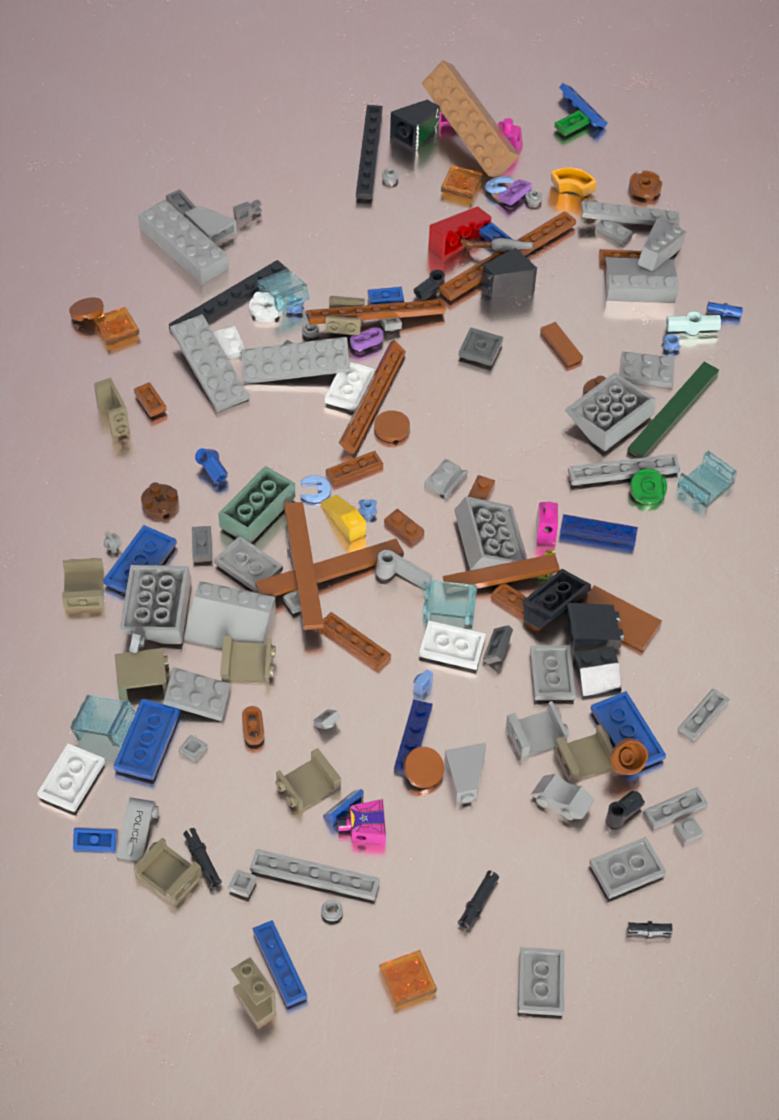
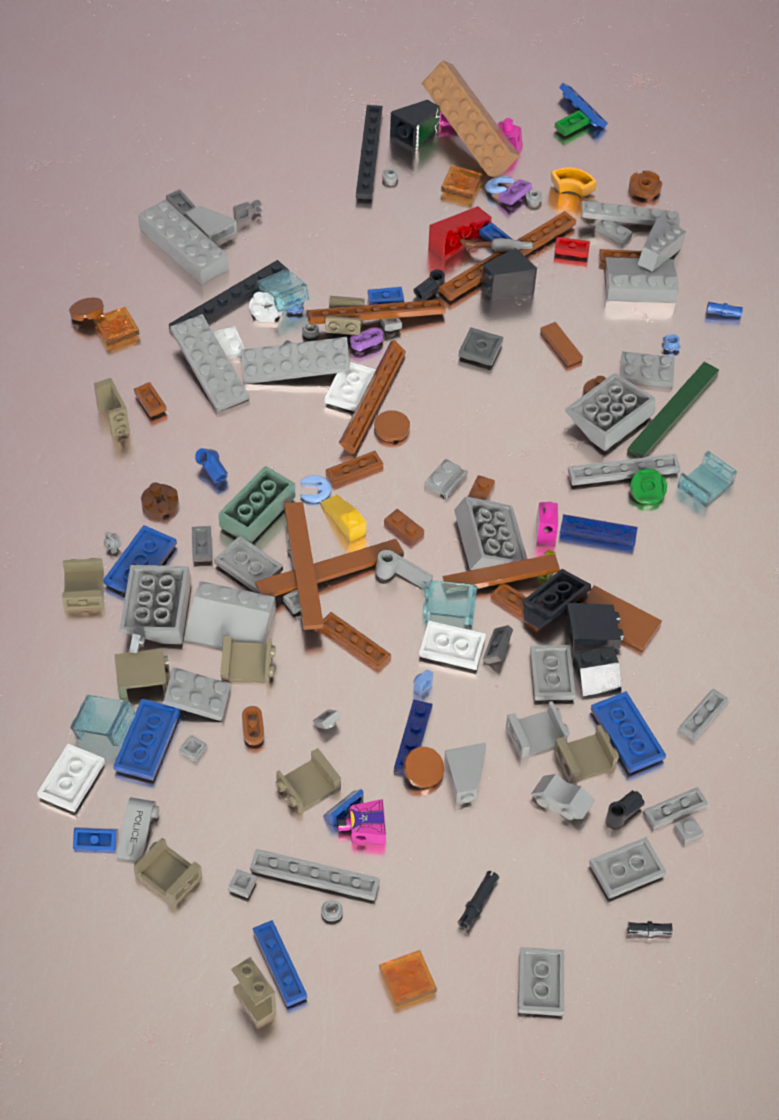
black pin [183,828,222,889] -> none
medium blue plate [358,499,377,517] -> none
dark orange hat [610,738,648,775] -> none
light aqua piece [666,312,721,335] -> none
none -> red plate [554,237,590,258]

